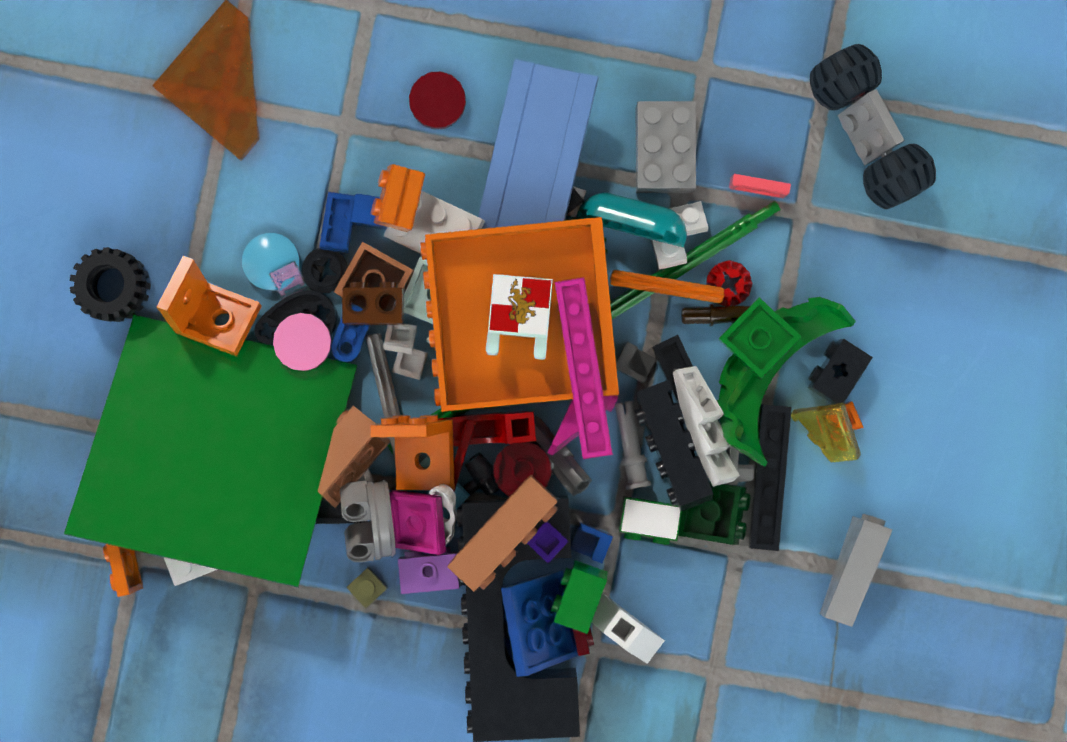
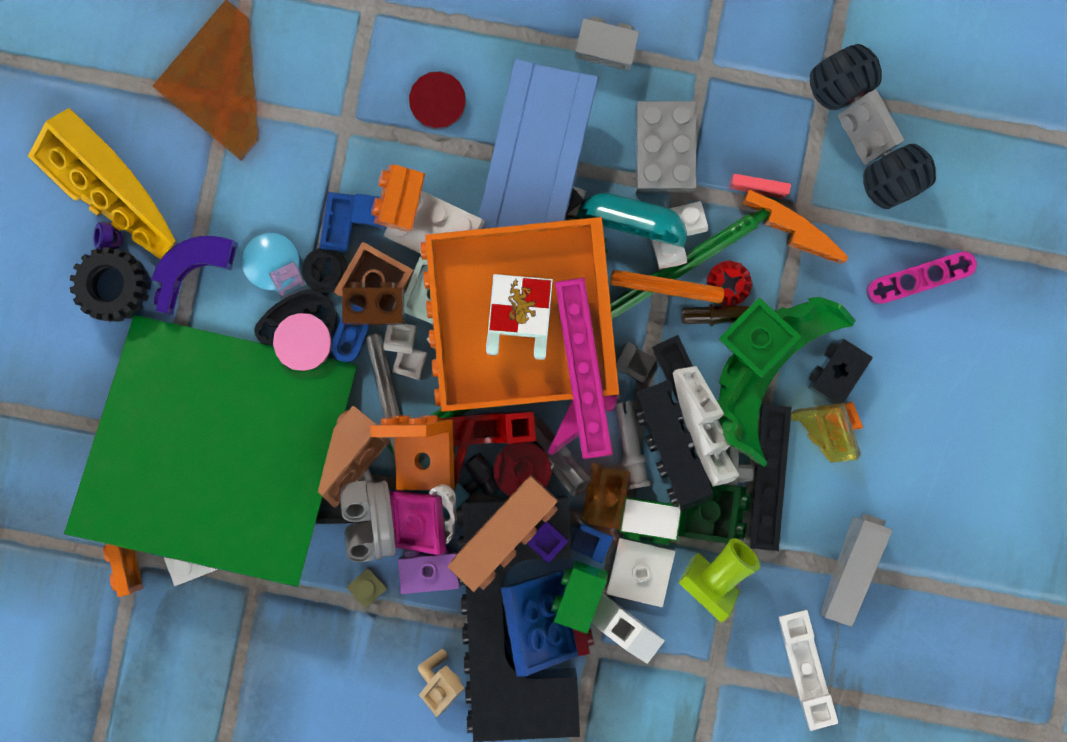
orange bracket [157,256,262,357] -> none
none -> yellow wedge [28,108,176,259]
none -> dark purple tile [93,222,123,250]
none -> dark purple arch [151,236,238,315]
none -> tan plate [418,649,465,717]
none -> light grey brick [575,17,639,71]
none -> clear orange brick [581,462,630,529]
none -> white plate [606,537,675,607]
none -> lime plant [678,538,760,623]
none -> orange slope [742,190,848,265]
none -> white slope [779,609,838,731]
none -> dark pink beam [866,252,977,304]

